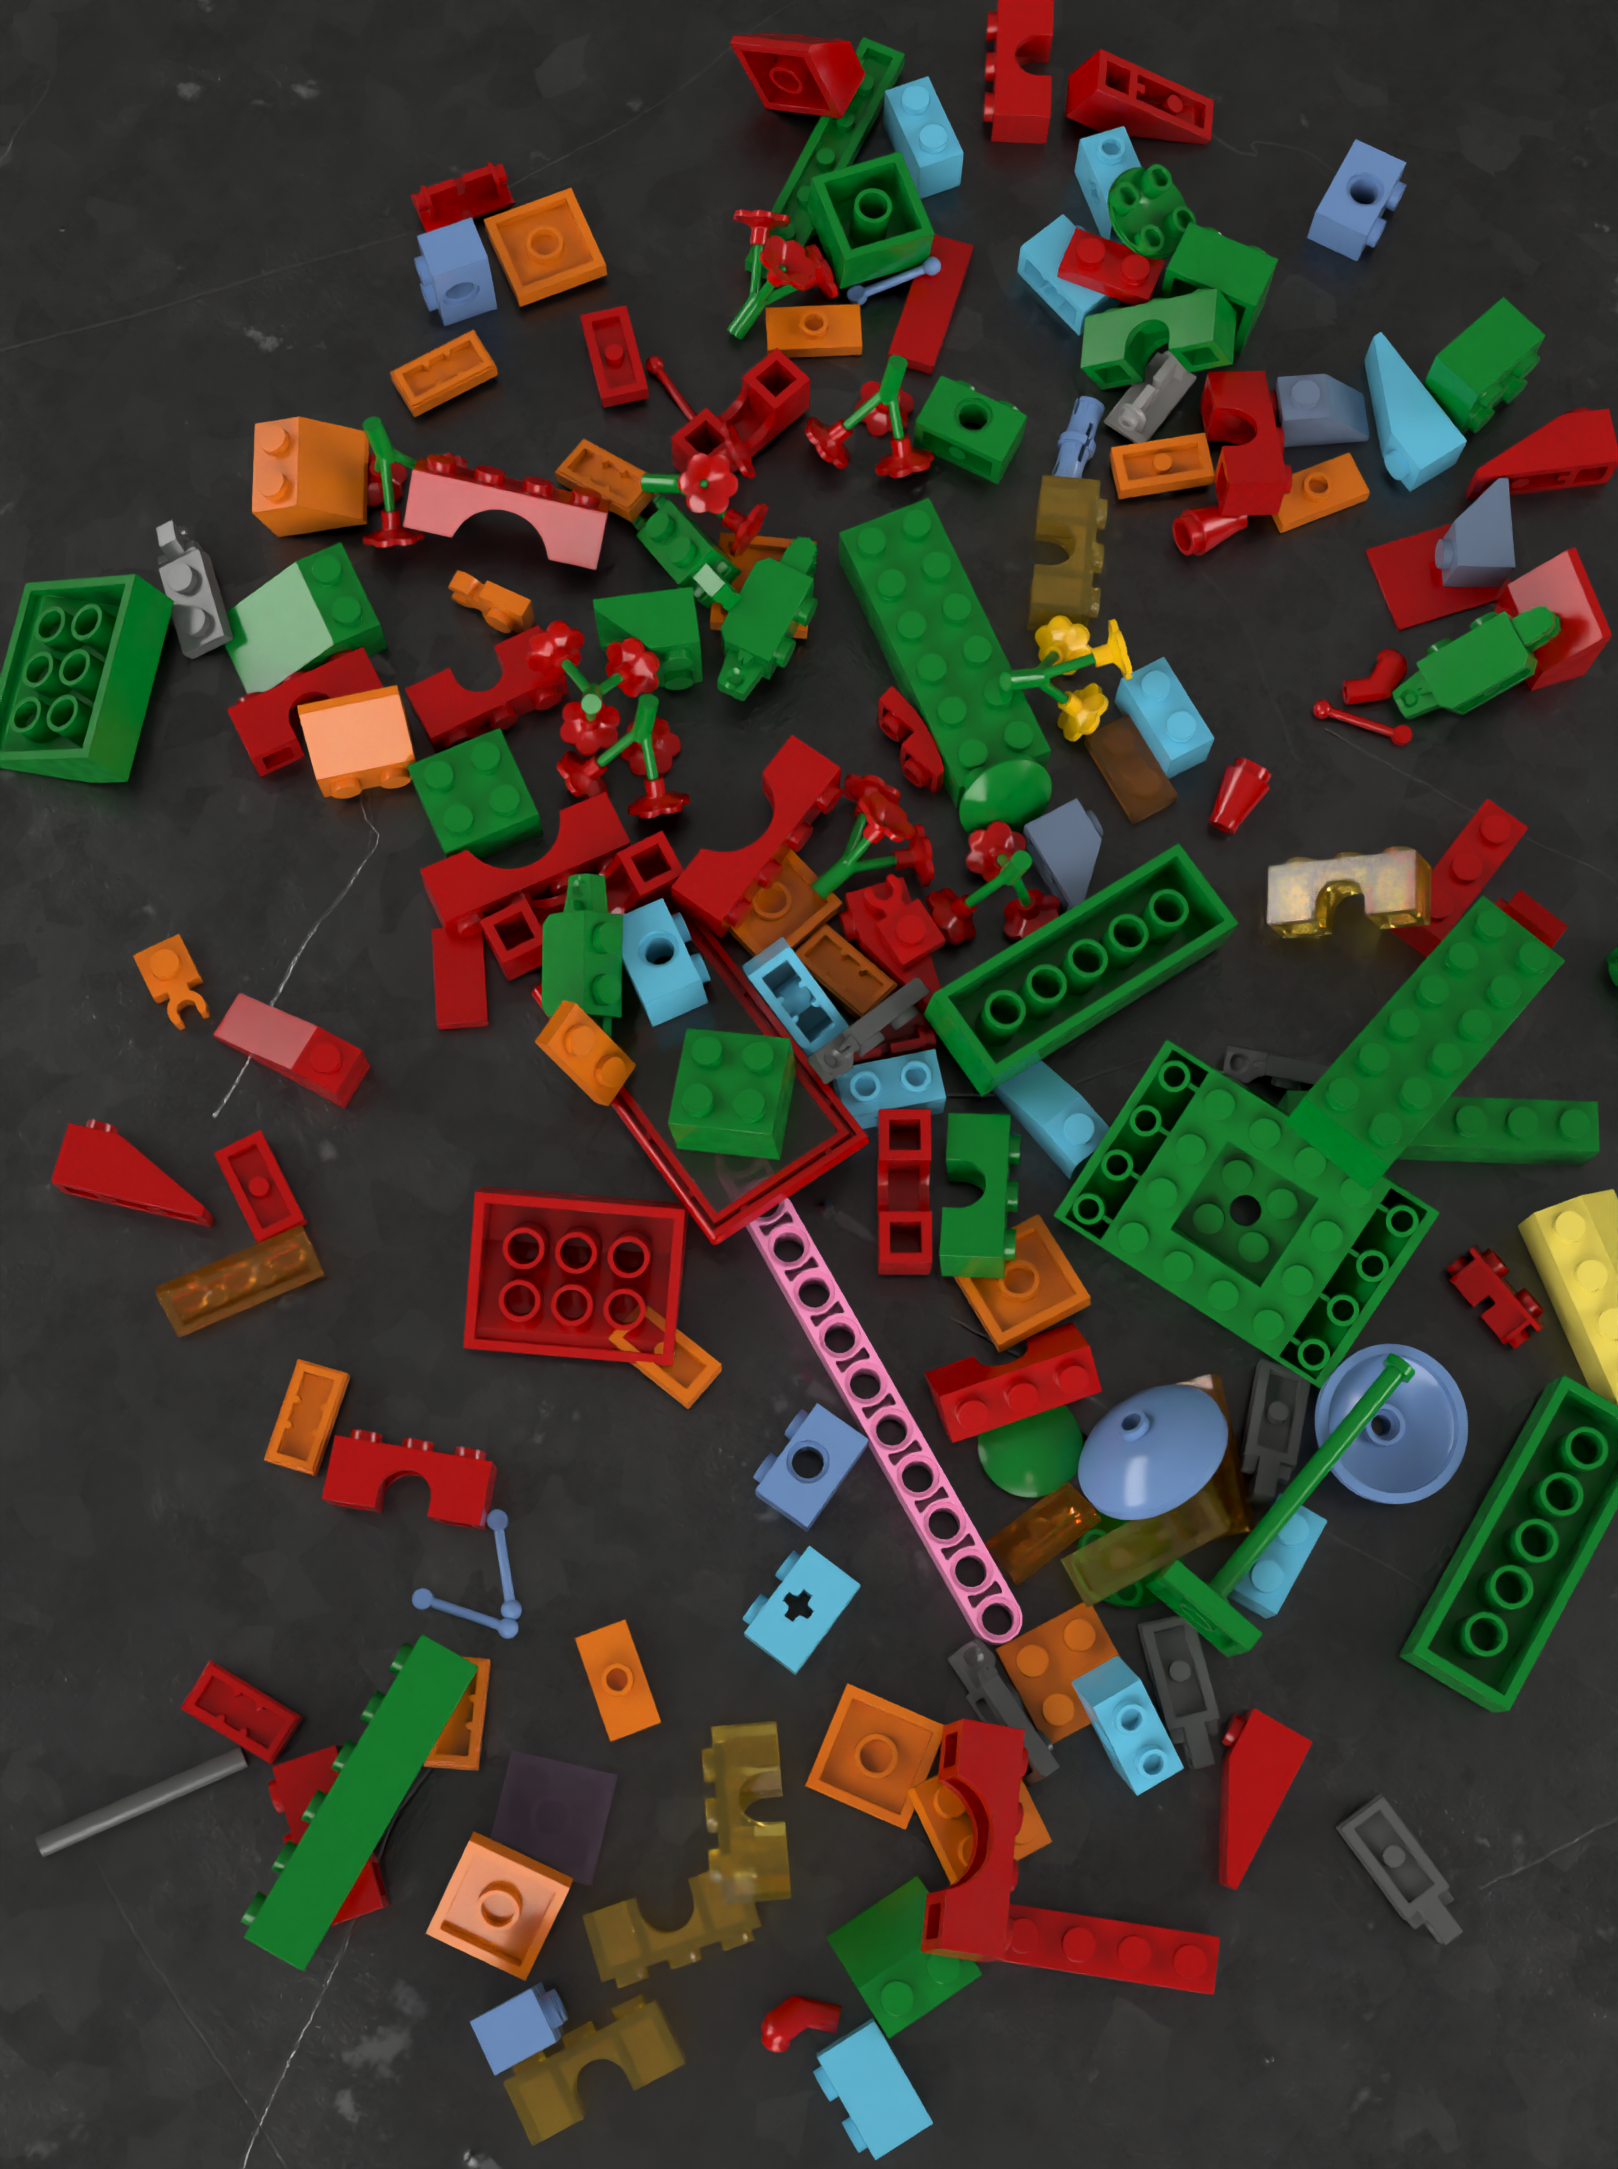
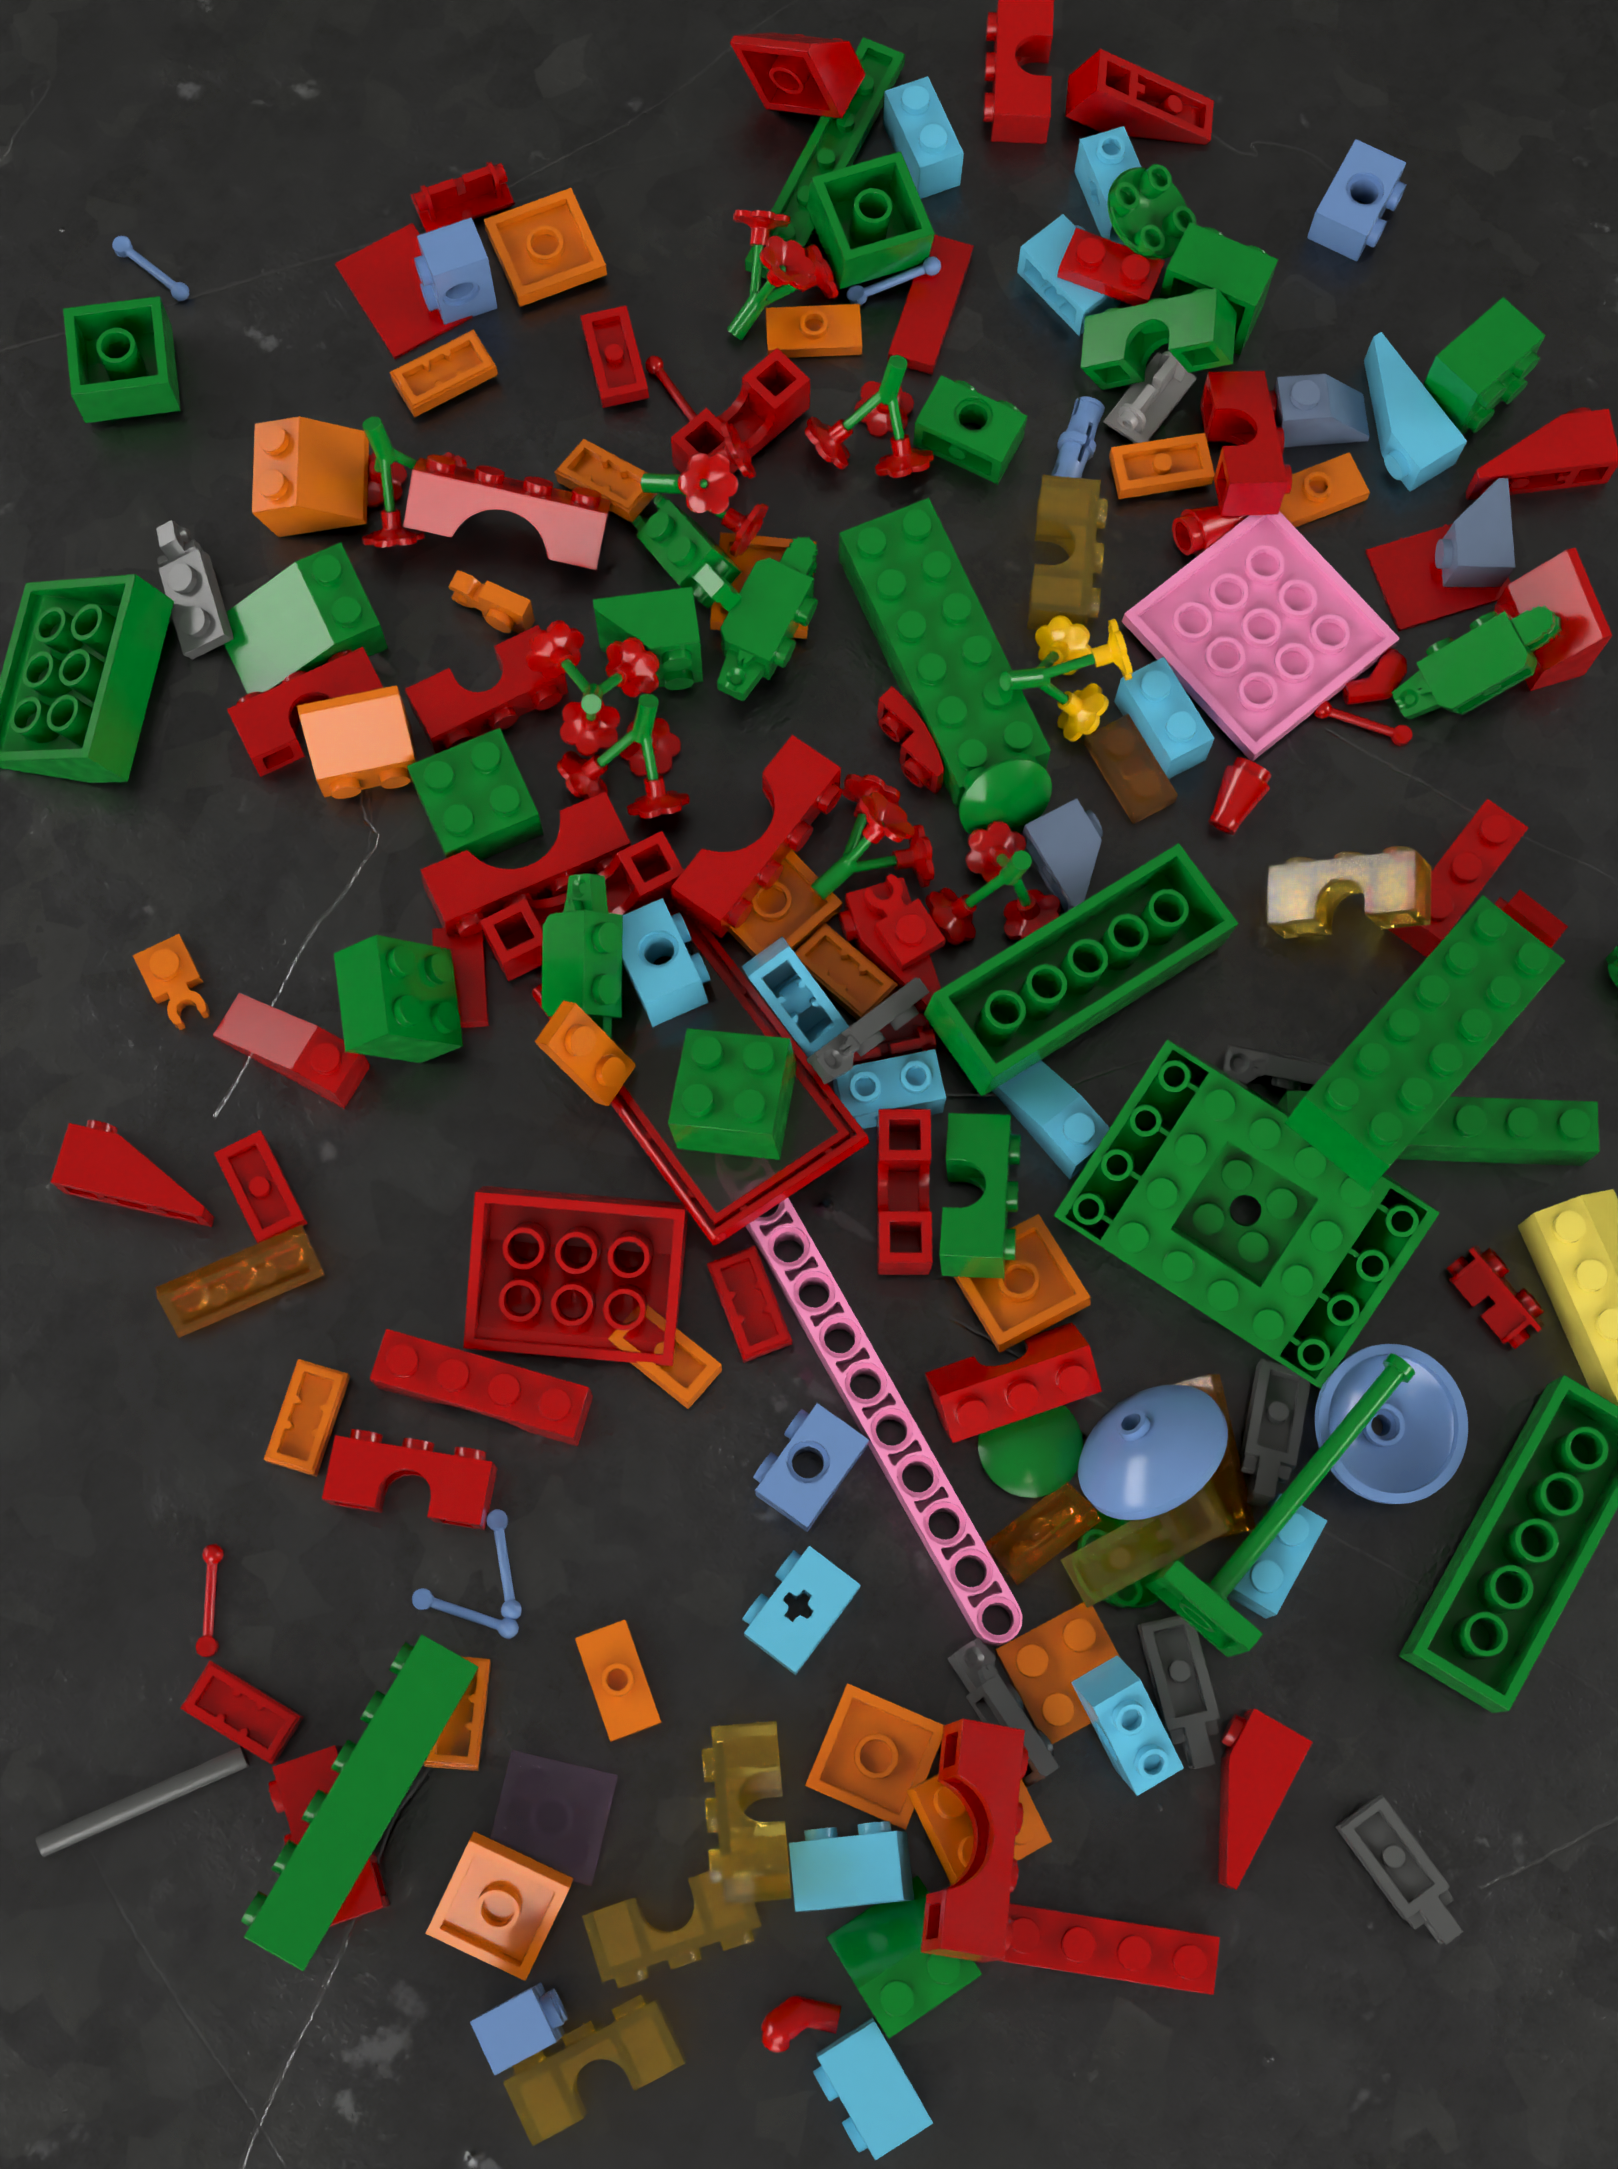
none -> green brick [63,296,181,423]
none -> medium blue hinge [112,236,189,301]
none -> red hinge [195,1544,223,1658]
none -> green brick [334,935,463,1063]
none -> red window [335,223,473,359]
none -> red arch [370,1329,593,1446]
none -> red plate [707,1245,793,1362]
none -> medium azure brick [789,1821,914,1912]
none -> bright pink plate [1122,511,1400,761]

